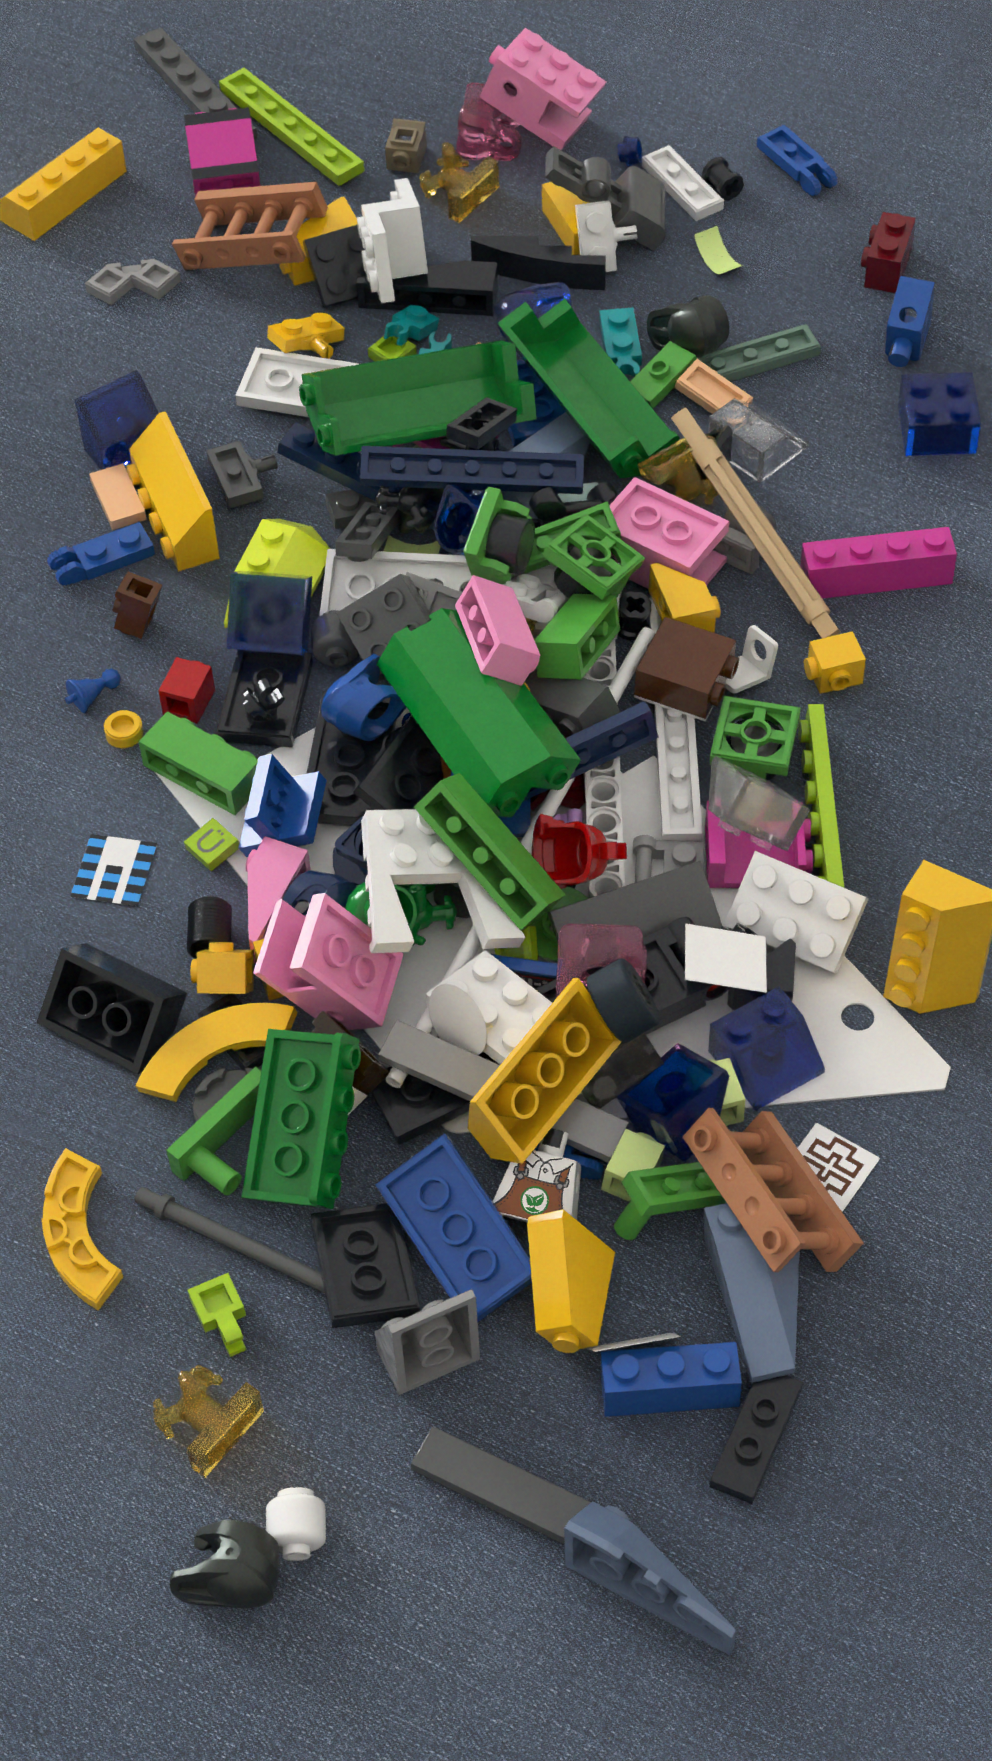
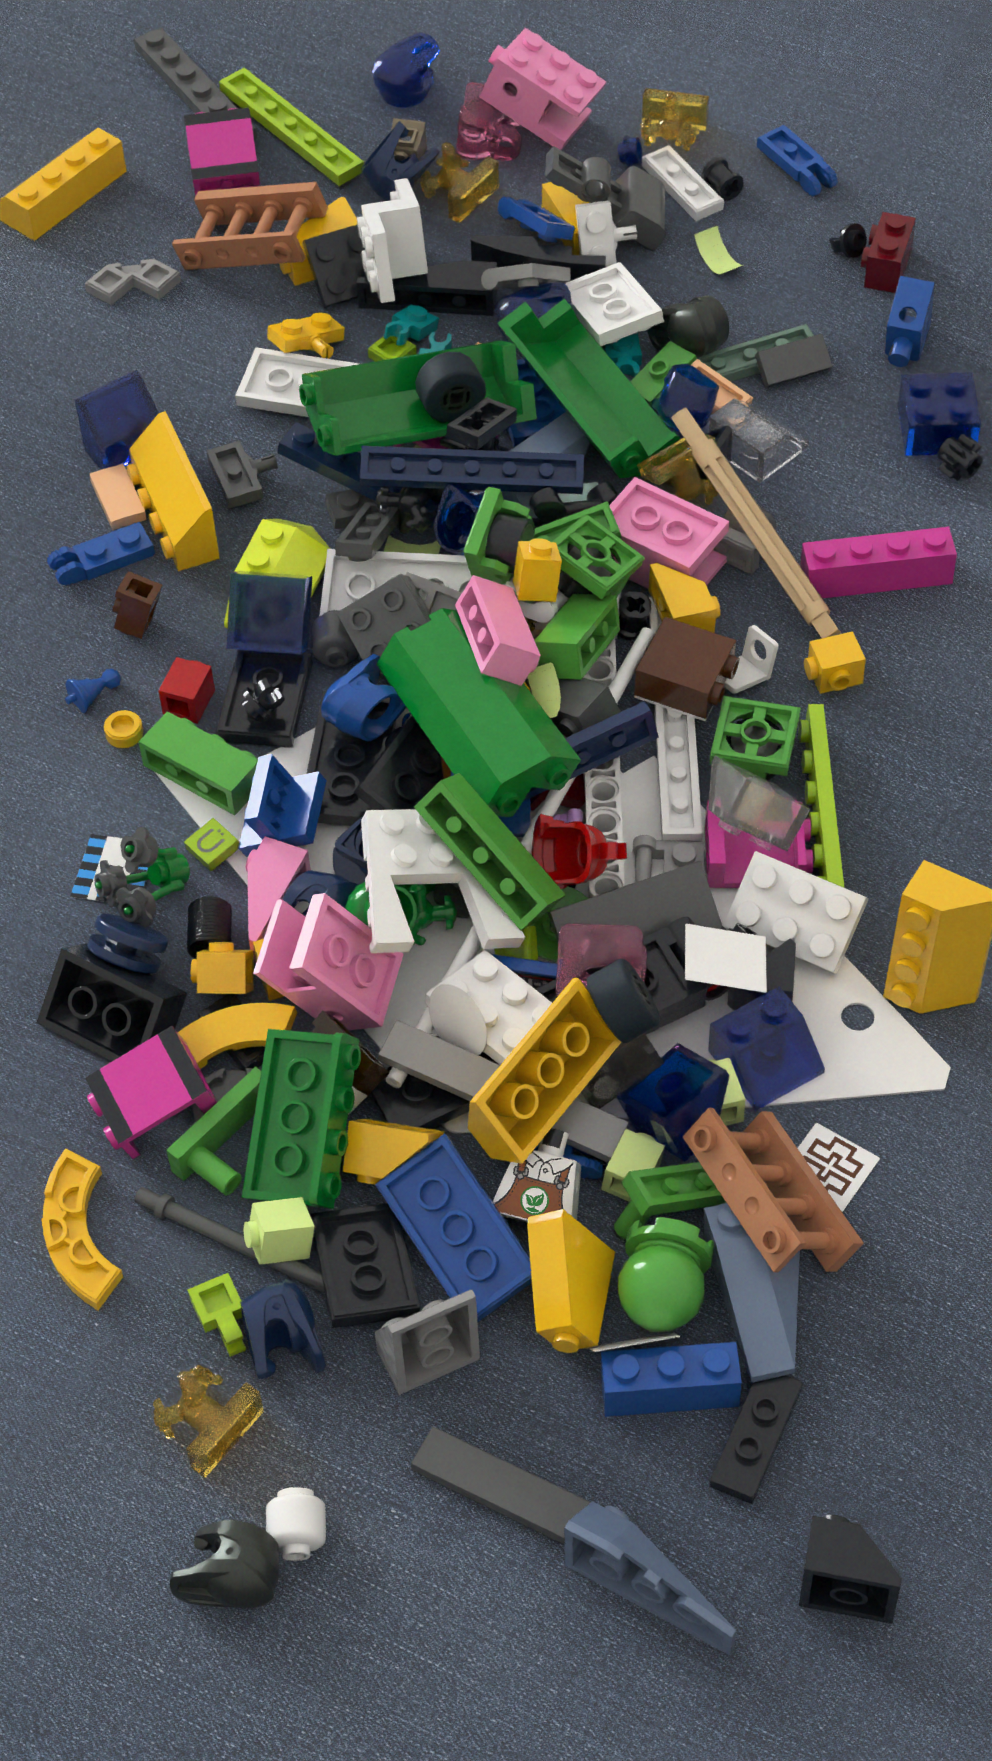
none -> dark pink panel [85,1026,217,1159]
none -> dark blue head [87,914,169,974]
none -> dark grey plant [94,827,190,928]
none -> dark blue helmet [240,1279,326,1379]
none -> yellowish green brick [244,1197,315,1265]
none -> yellow slope [343,1118,444,1184]
none -> dark blue helmet [361,121,440,201]
none -> clear blue helmet [371,32,440,108]
none -> black wheel [415,352,486,423]
none -> light grey plate [481,263,571,294]
none -> blue hinge [497,196,575,243]
none -> yellow brick [513,538,562,602]
none -> yellowish green sticker [527,663,561,718]
none -> white plate [558,262,664,346]
none -> bright green tile [618,1217,714,1332]
none -> clear yellow piece [640,88,709,151]
none -> clear blue helmet [651,363,719,431]
none -> dark grey tile [755,334,833,388]
none -> black slope [799,1515,902,1624]
none -> black plate [829,223,867,258]
none -> black gear [938,434,983,481]

